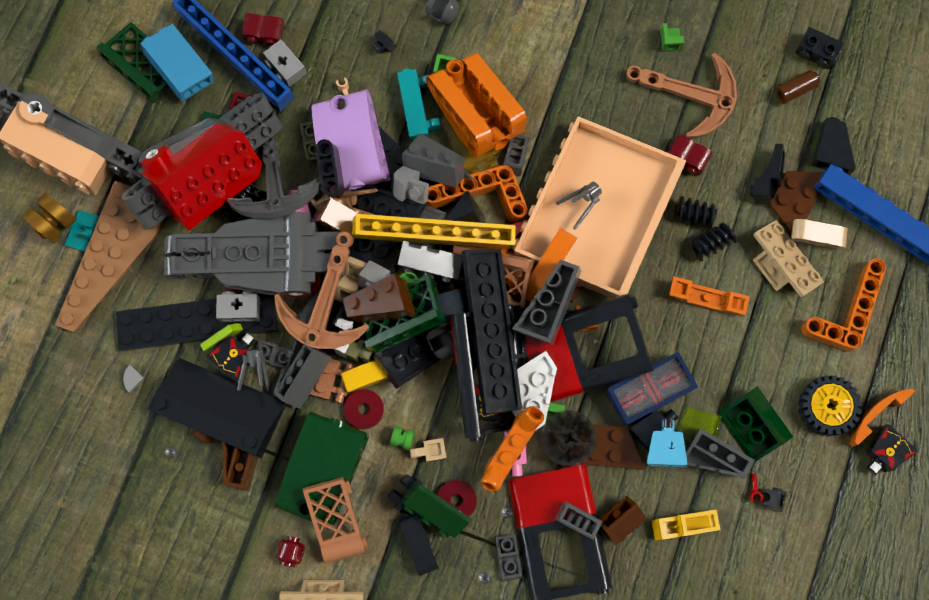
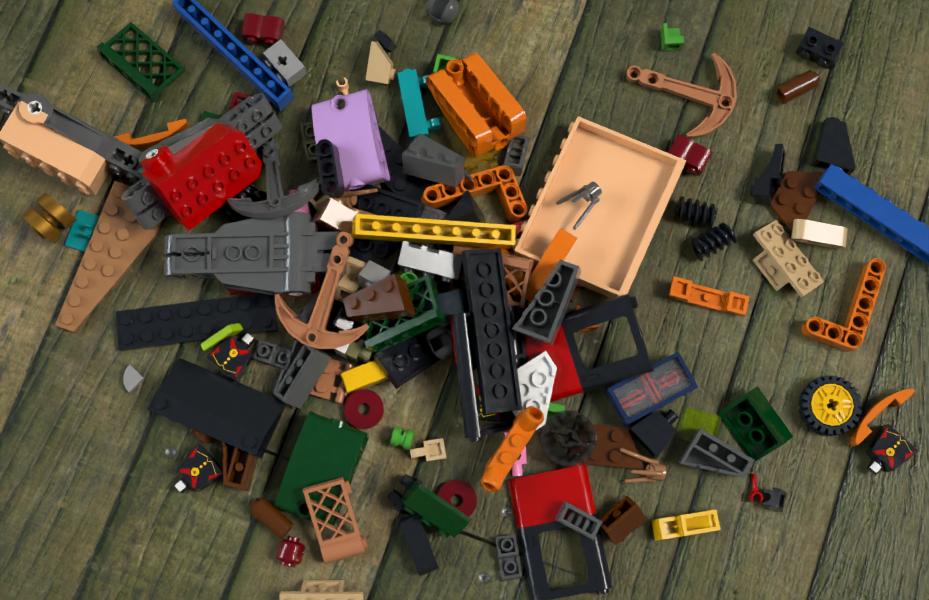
dark azure brick [140,24,214,102] -> none
light grey brick [216,291,260,322] -> none
dark grey plant [237,350,271,394] -> none
light grey brick [393,166,429,204] -> none
medium azure torso [647,420,687,468] -> none
none -> orange slope [114,119,190,151]
none -> black torso [174,444,223,493]
none -> reddish brown brick [250,497,294,540]
none -> tan slope [365,41,396,84]
none -> medium nougat plant [620,448,666,483]

